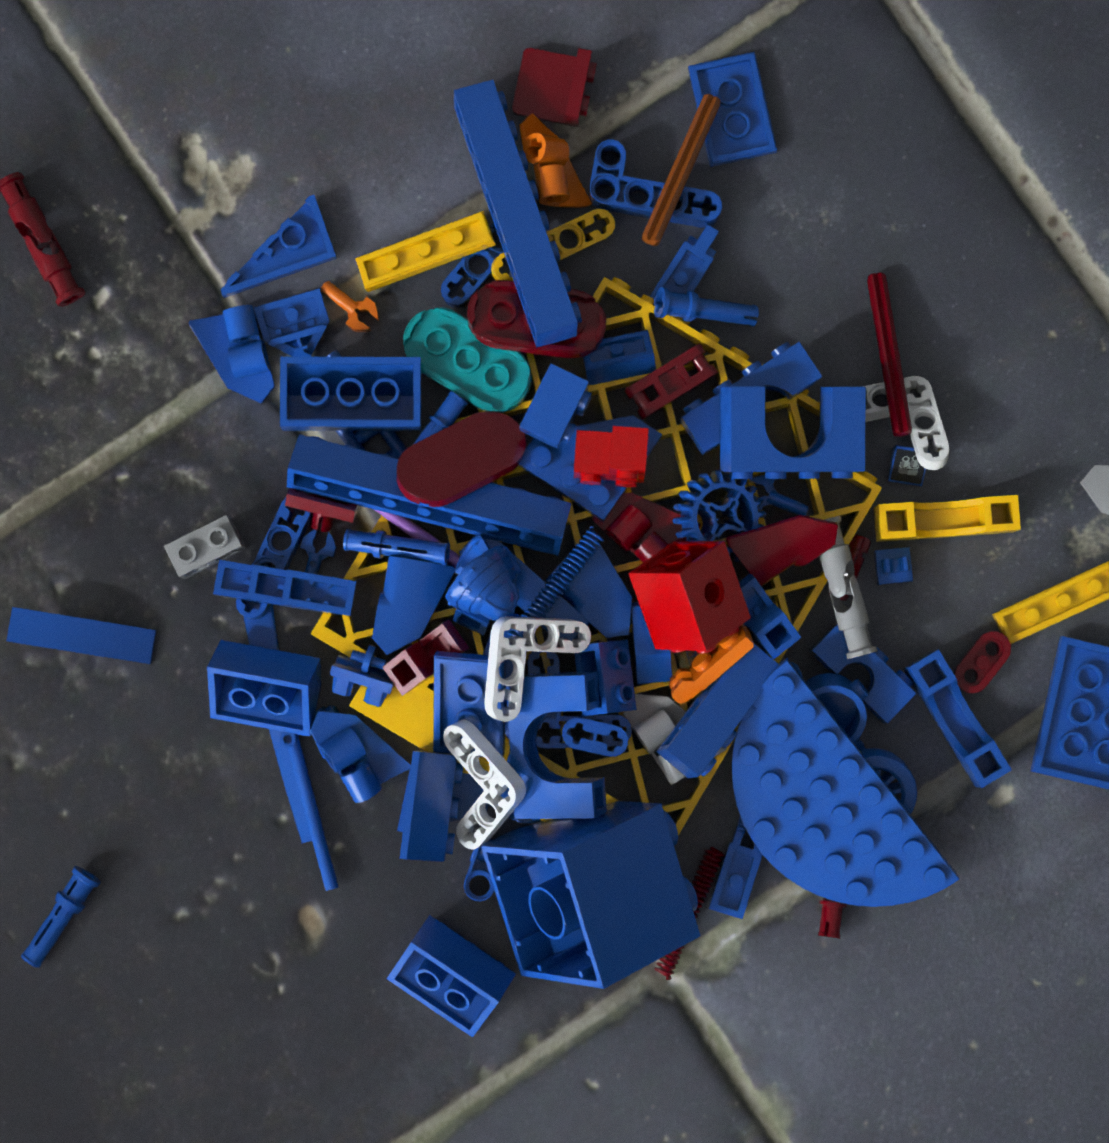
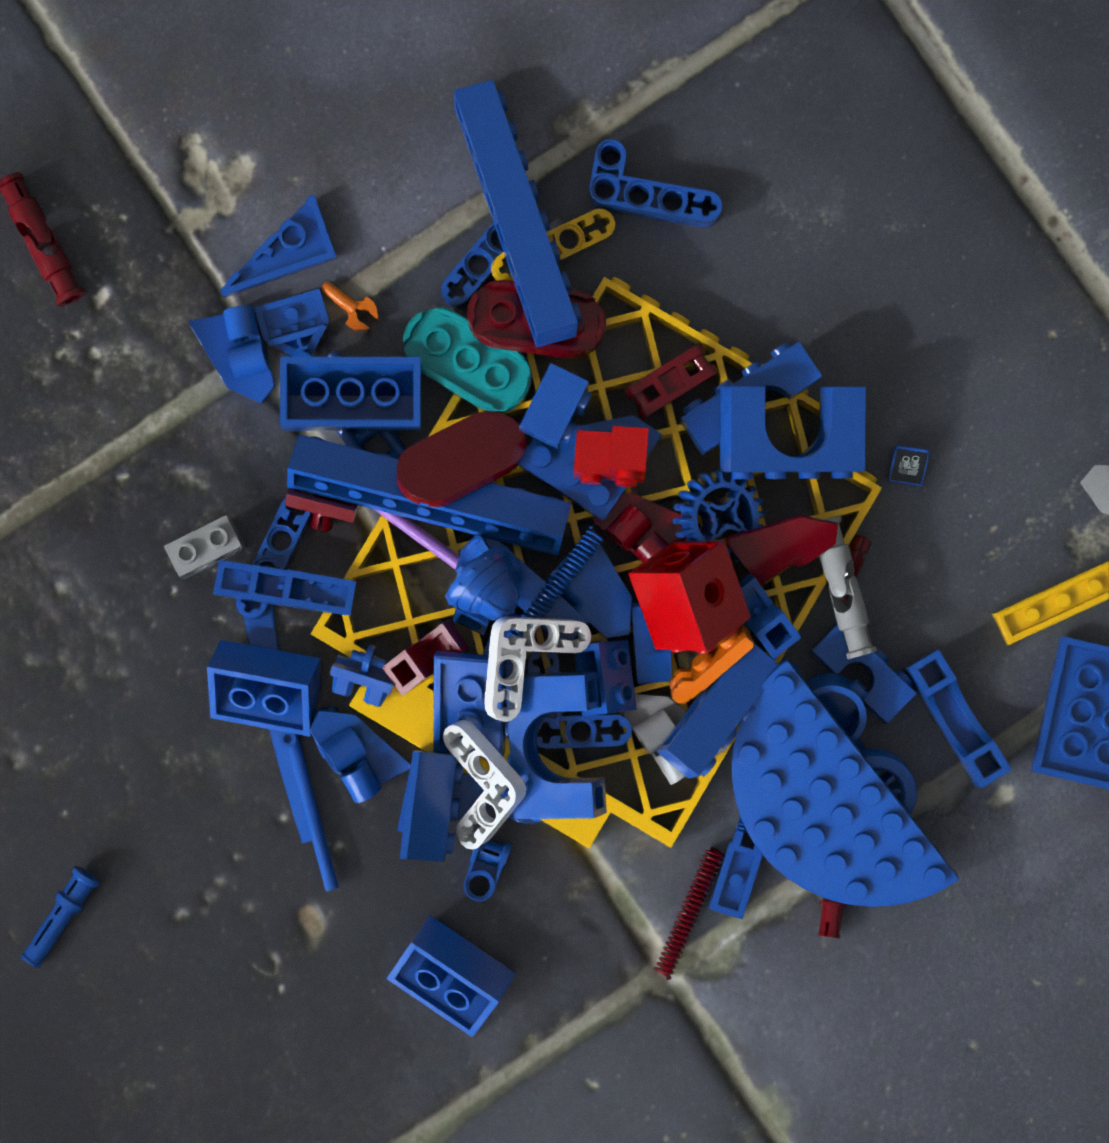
blue slope [6,607,157,664] -> none
blue bar [300,530,337,574] -> none
blue pin [343,529,450,565] -> none
yellow tile [355,211,496,292] -> none
blue panel [372,556,455,655] -> none
blue axle [414,391,468,444] -> none
blue slope [481,801,701,989] -> none
dark red bracket [512,48,597,127] -> none
orange panel [519,113,592,208] -> none
blue beam [562,718,628,757] -> none
blue slope [583,330,656,385] -> none
dark orange axle [642,94,721,246] -> none
blue hinge [649,224,719,299] -> none
blue pin [653,287,759,327] -> none
blue tile [688,51,777,167] -> none
blue bar [749,475,809,516] -> none
white beam [862,376,949,470] -> none
dark red axle [867,272,912,437] -> none
yellow arch [873,495,1021,542] -> none
blue tile [873,547,913,585] -> none
dark red plate [953,631,1011,693] -> none

